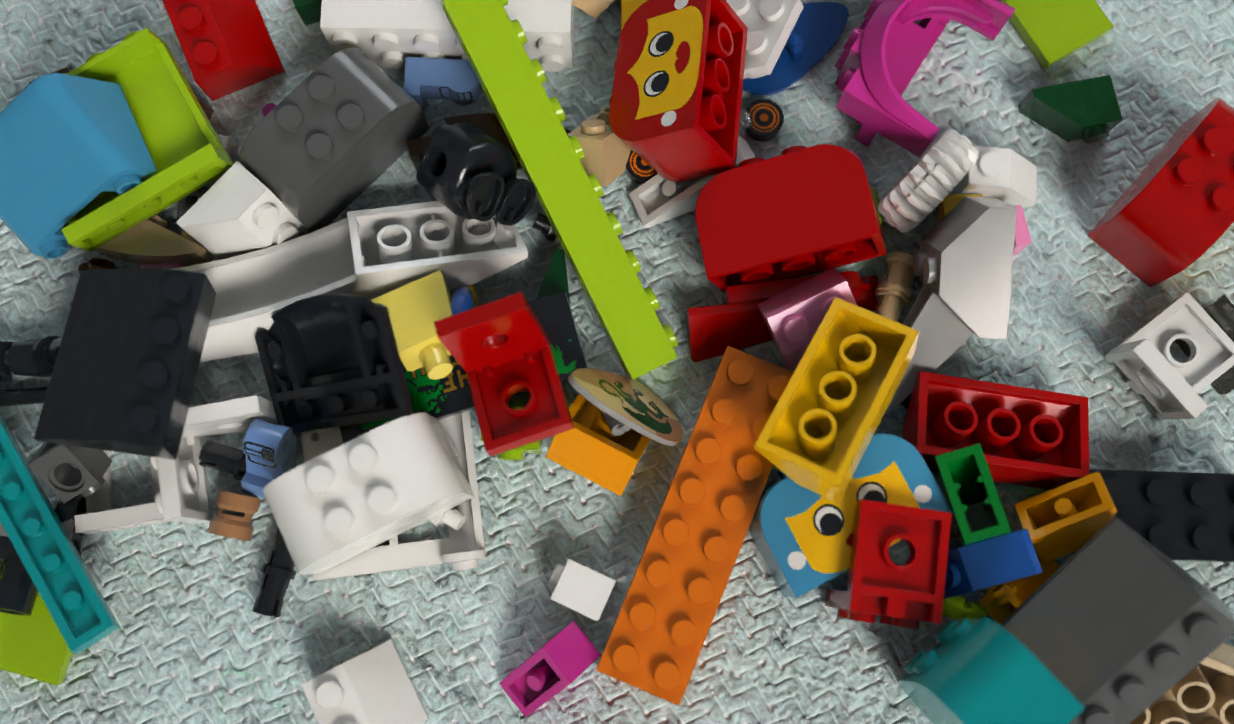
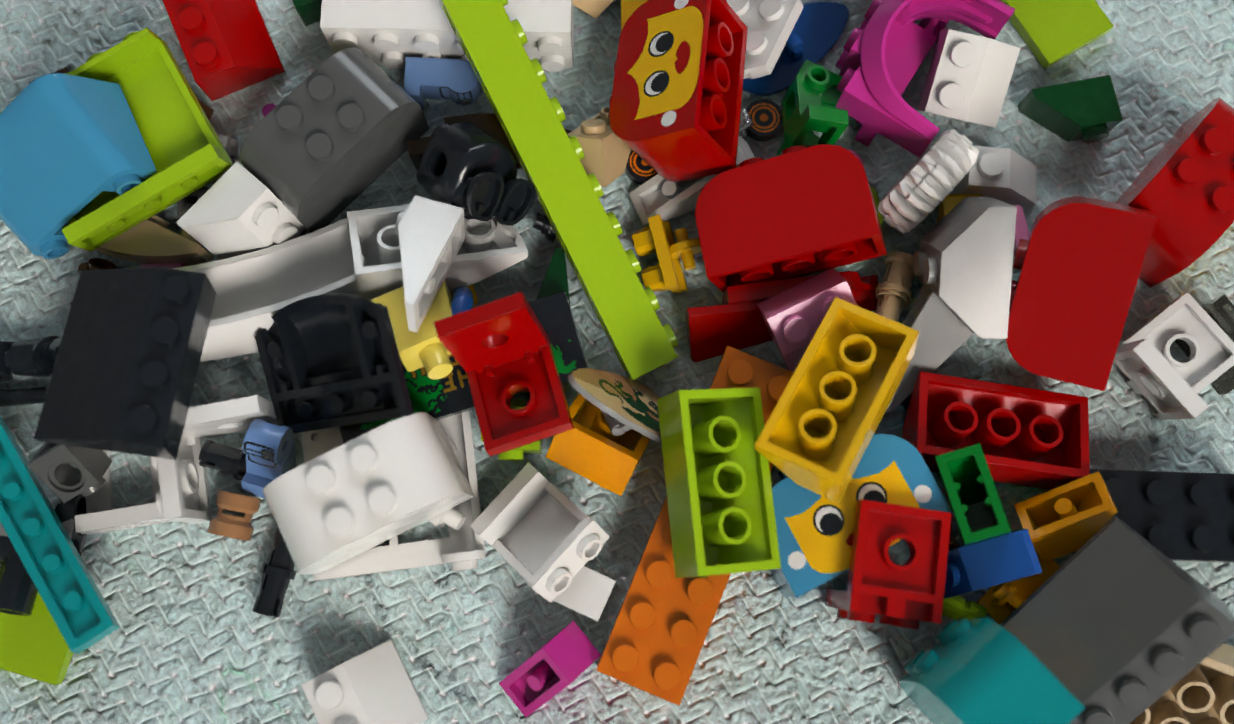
none -> white slope [395,195,465,333]
none -> white panel [470,462,610,603]
none -> yellow hips [631,214,702,294]
none -> lime slope [657,387,781,578]
none -> green tile [777,59,849,156]
none -> white slope [917,29,1020,128]
none -> red brick [1006,196,1157,391]

